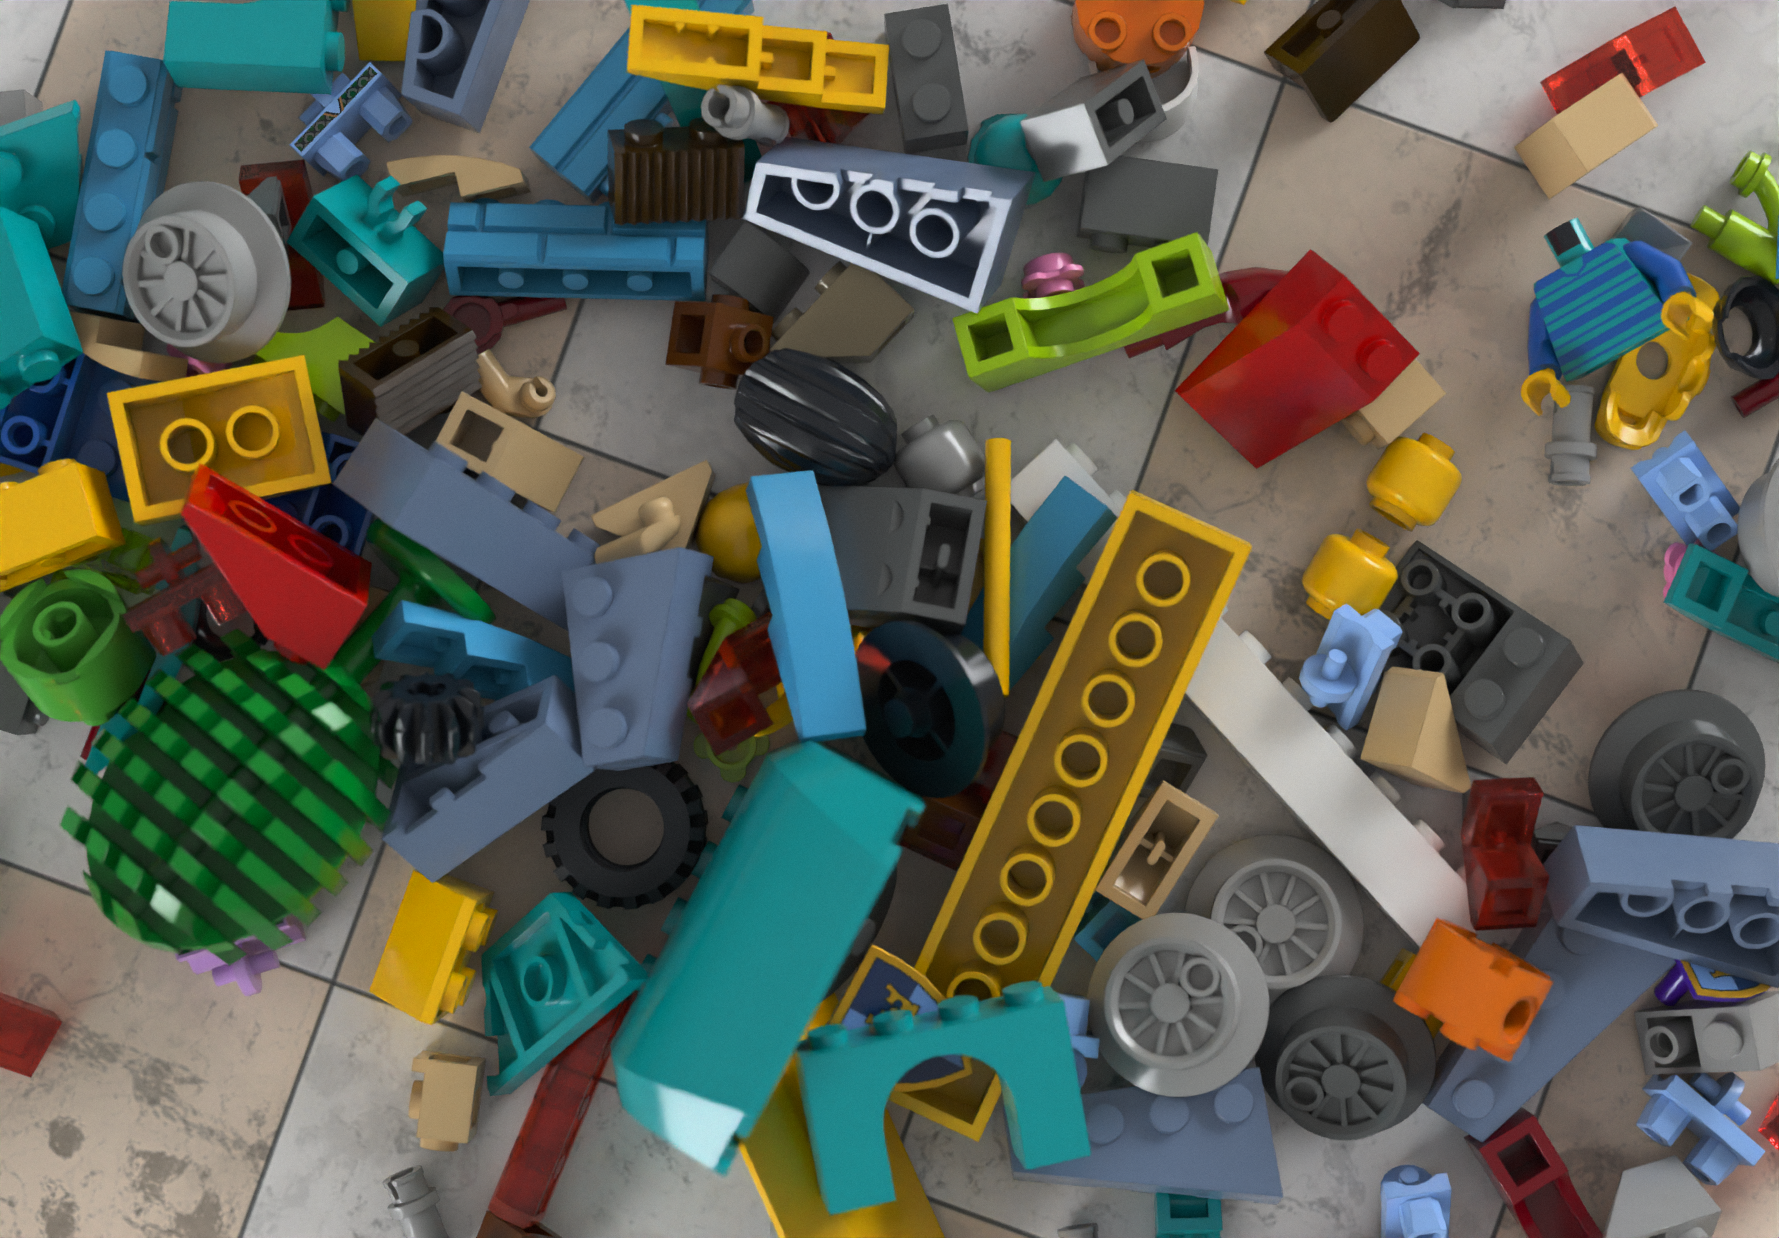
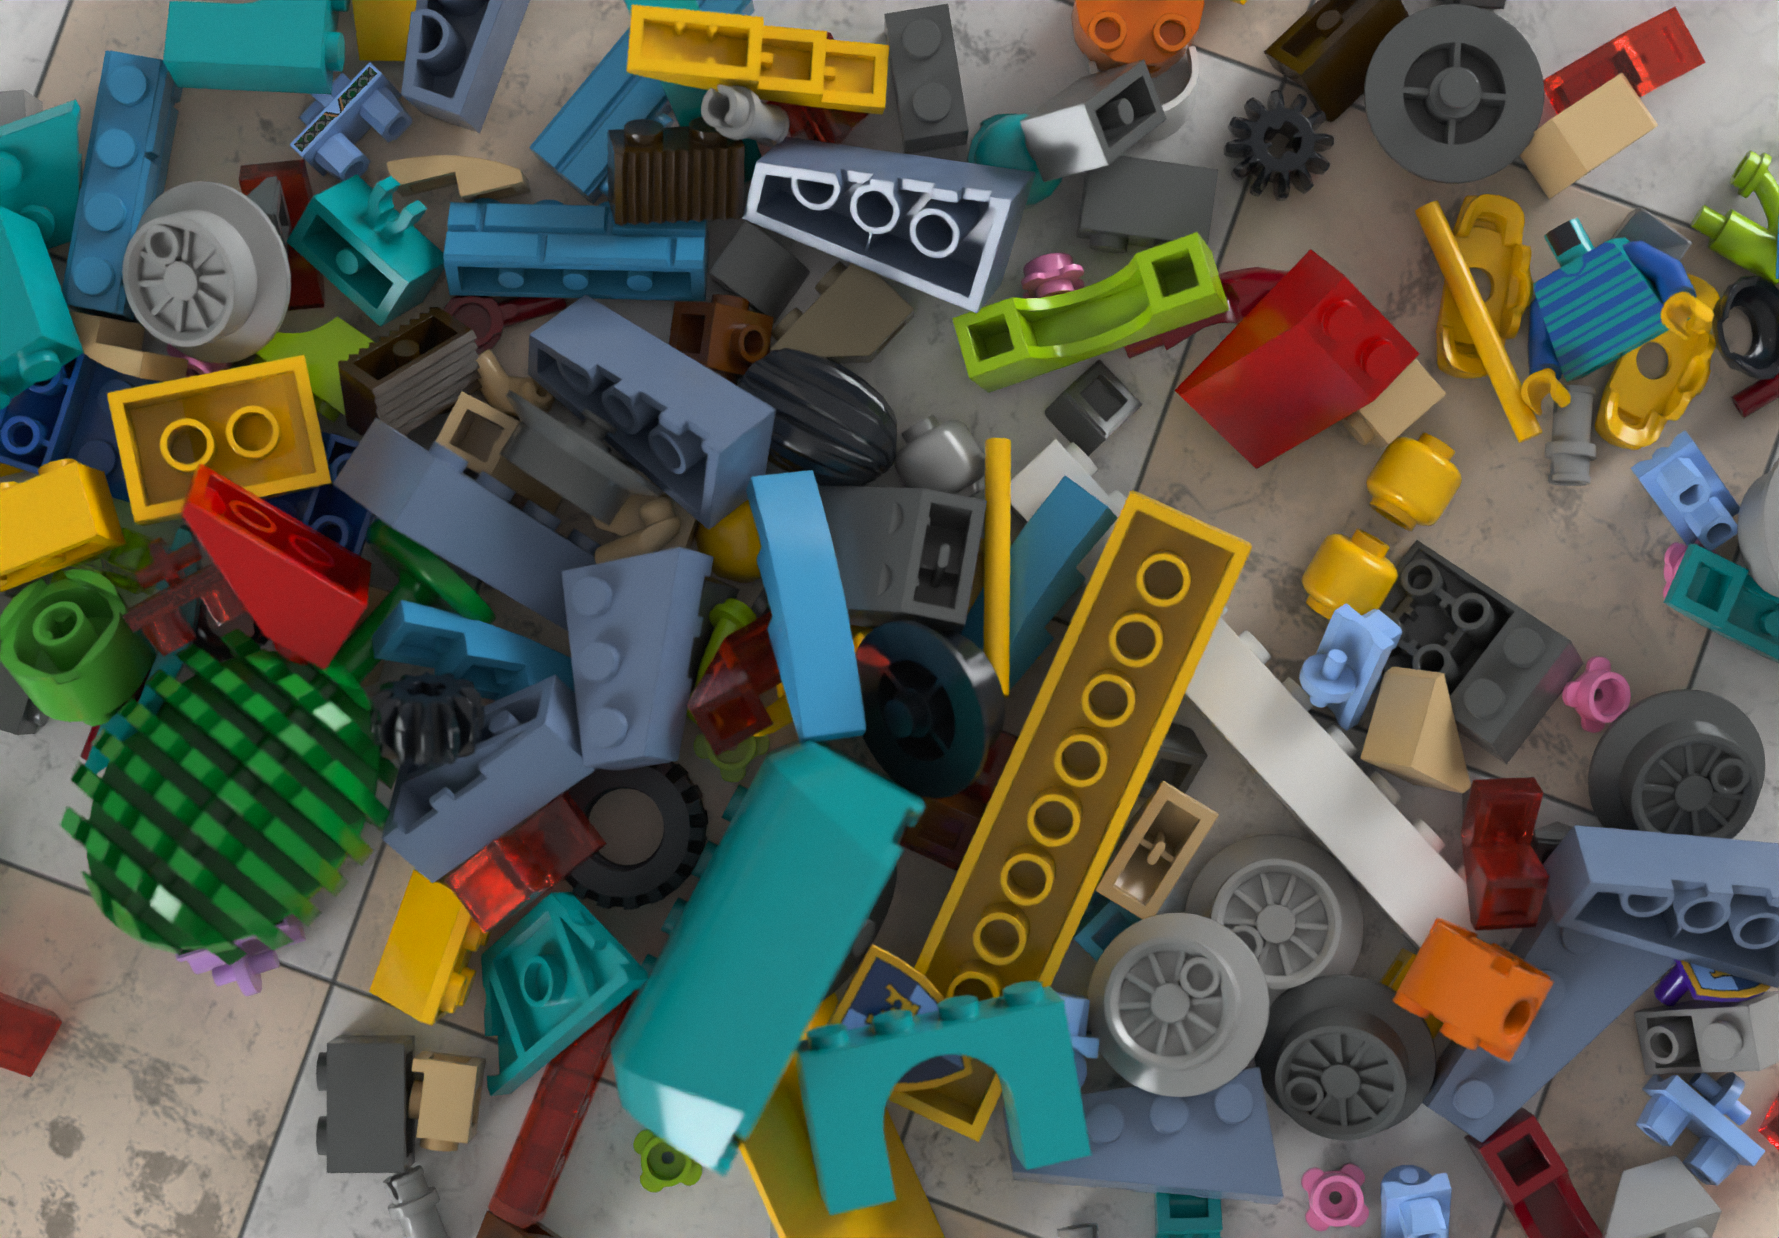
none -> dark grey brick [316,1035,415,1173]
none -> clear red slope [445,792,607,933]
none -> dark grey wheel [499,390,664,526]
none -> sand blue wedge [528,295,775,530]
none -> lime plate [633,1129,703,1193]
none -> dark grey slope [1044,359,1143,456]
none -> black gear [1223,90,1334,201]
none -> bright pink plate [1301,1163,1369,1231]
none -> dark grey wheel [1364,4,1544,184]
none -> yellow bar [1414,200,1543,443]
none -> yellow piece [1436,194,1534,379]
none -> bright pink plate [1562,656,1631,733]

